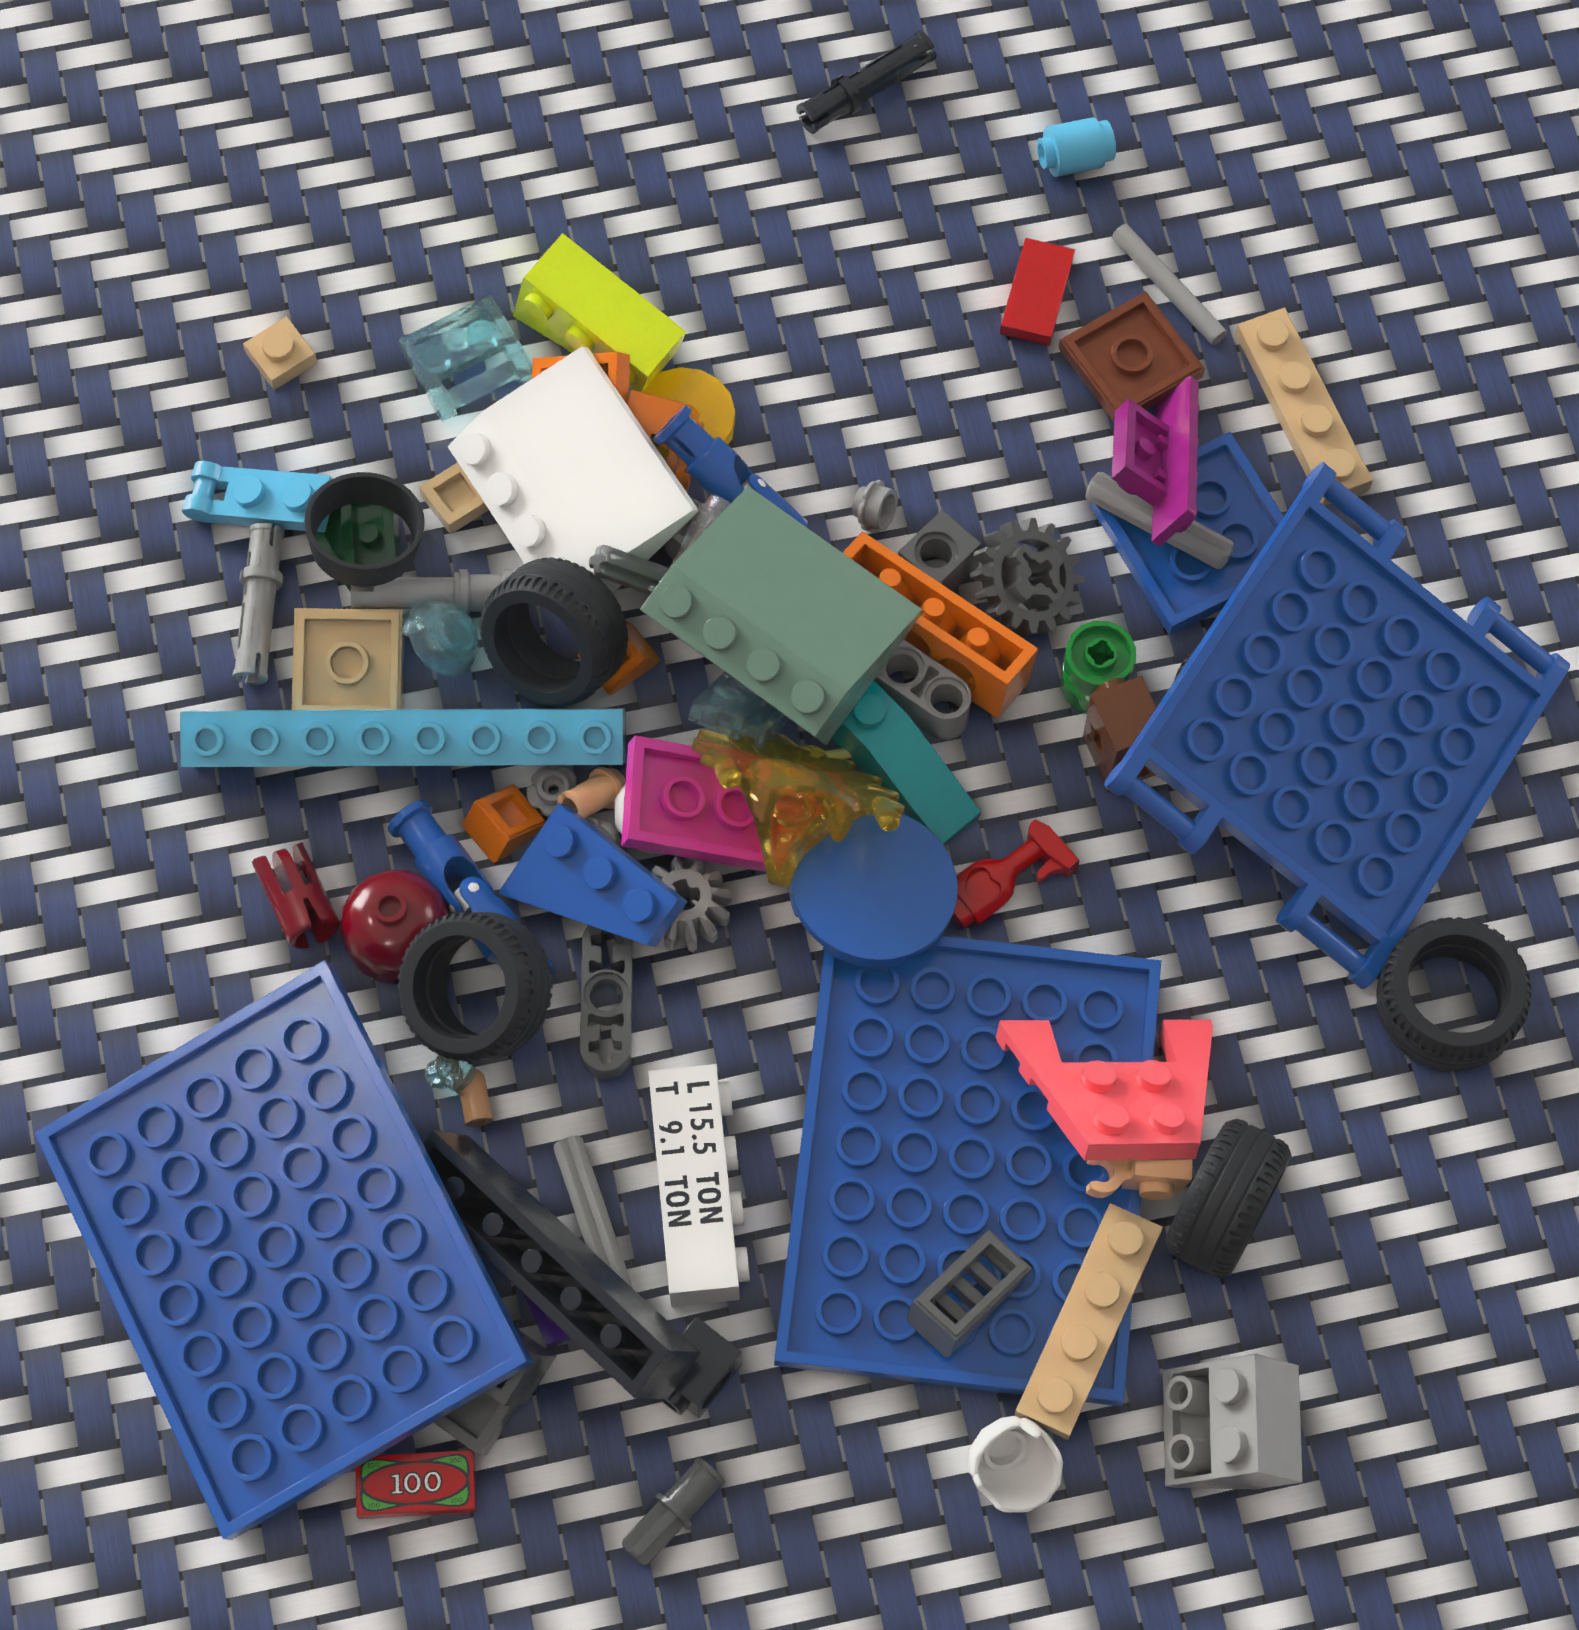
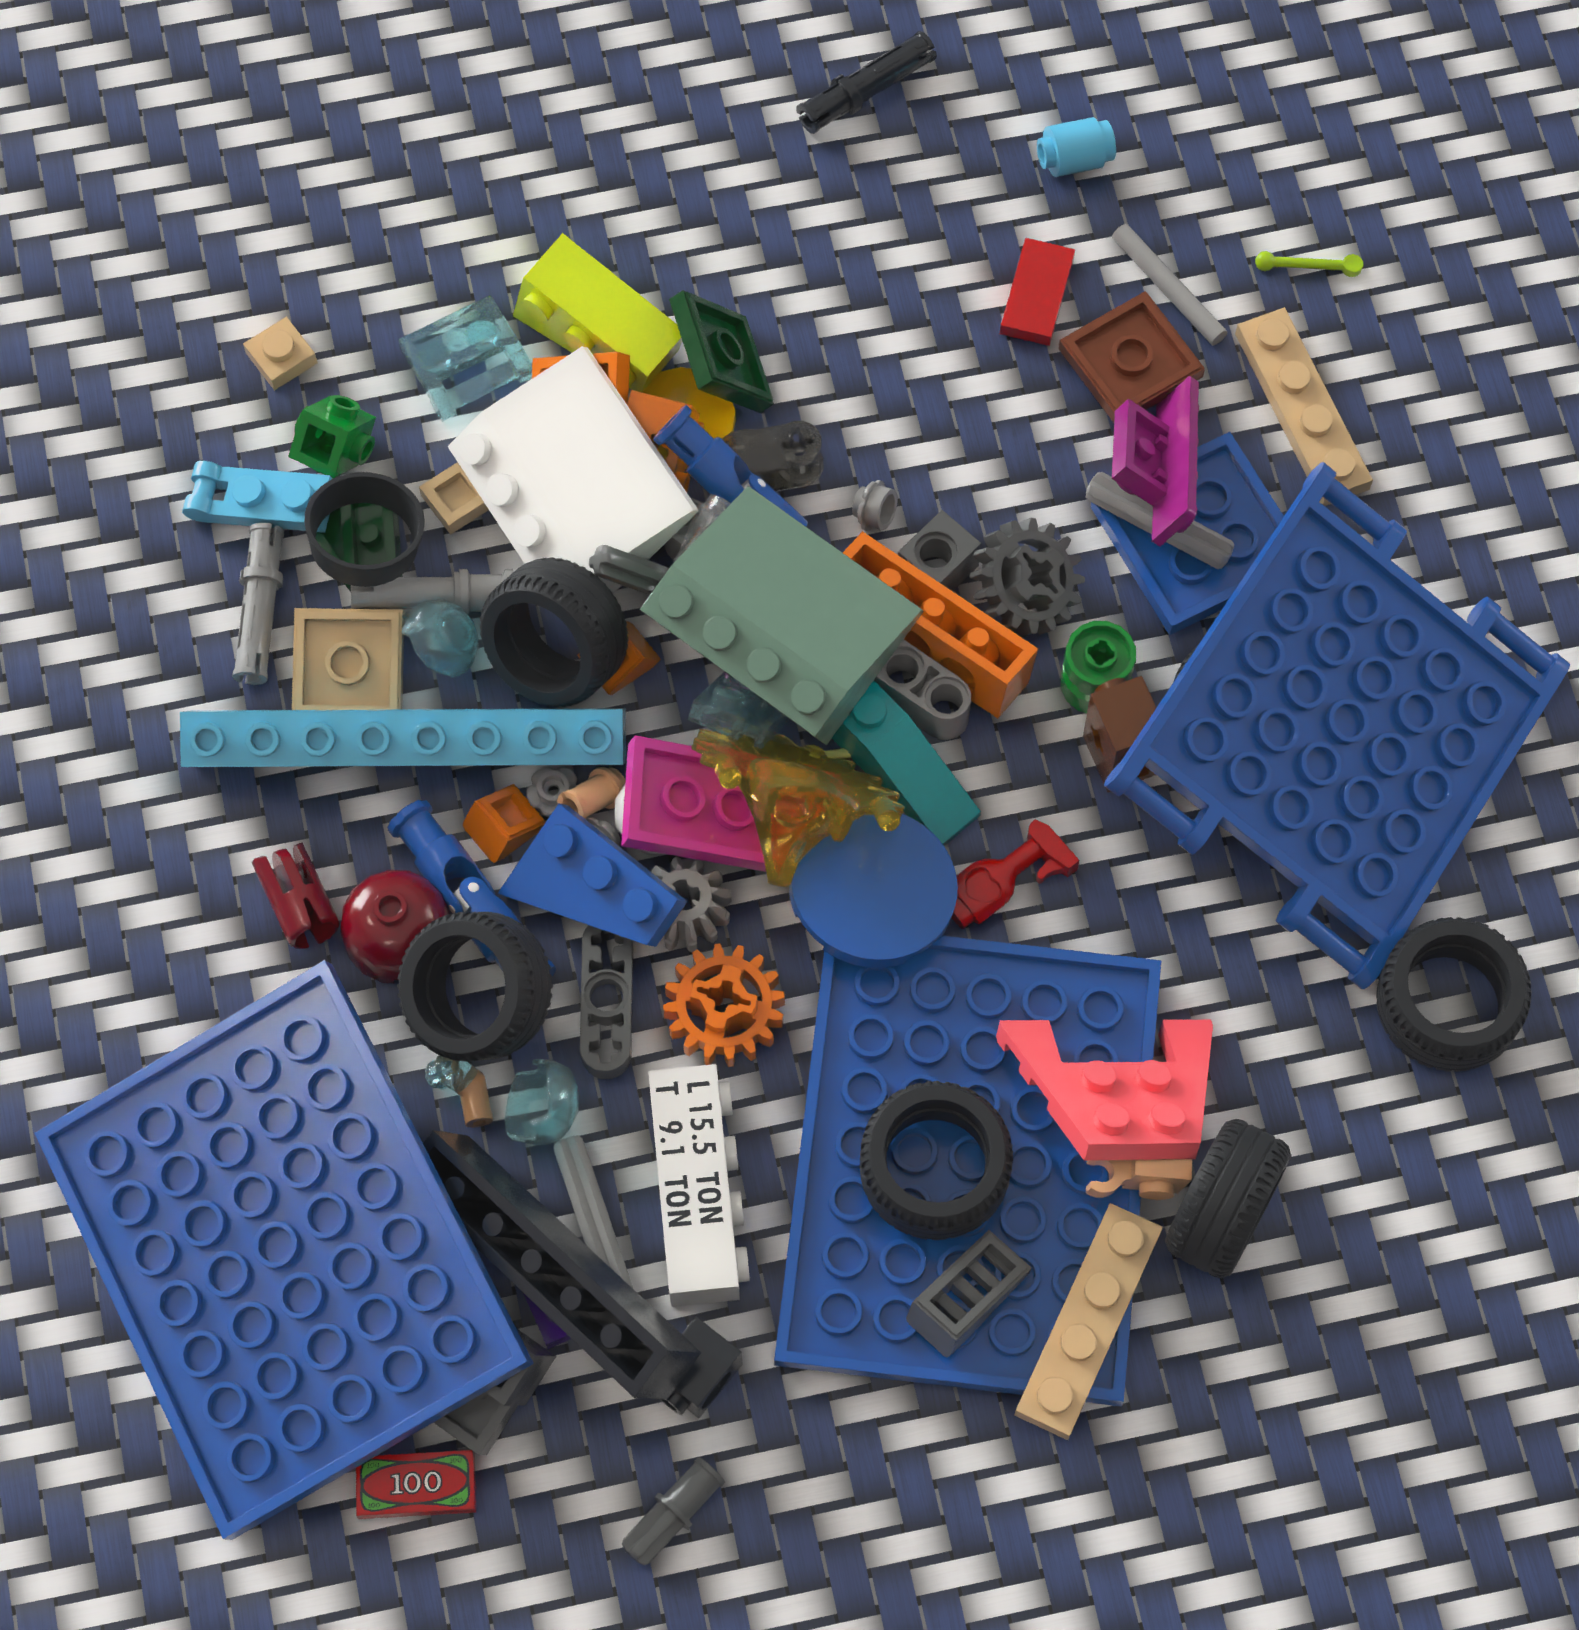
white hair [969,1416,1063,1513] -> none
light grey slope [1163,1354,1303,1489] -> none
none -> green brick [288,395,376,478]
none -> clear light blue hair [505,1059,580,1145]
none -> orange gear [663,943,785,1067]
none -> dark green plate [669,290,774,413]
none -> clear smoke piece [722,421,824,491]
none -> black tyre [860,1081,1013,1240]
none -> lime hinge [1255,251,1363,277]

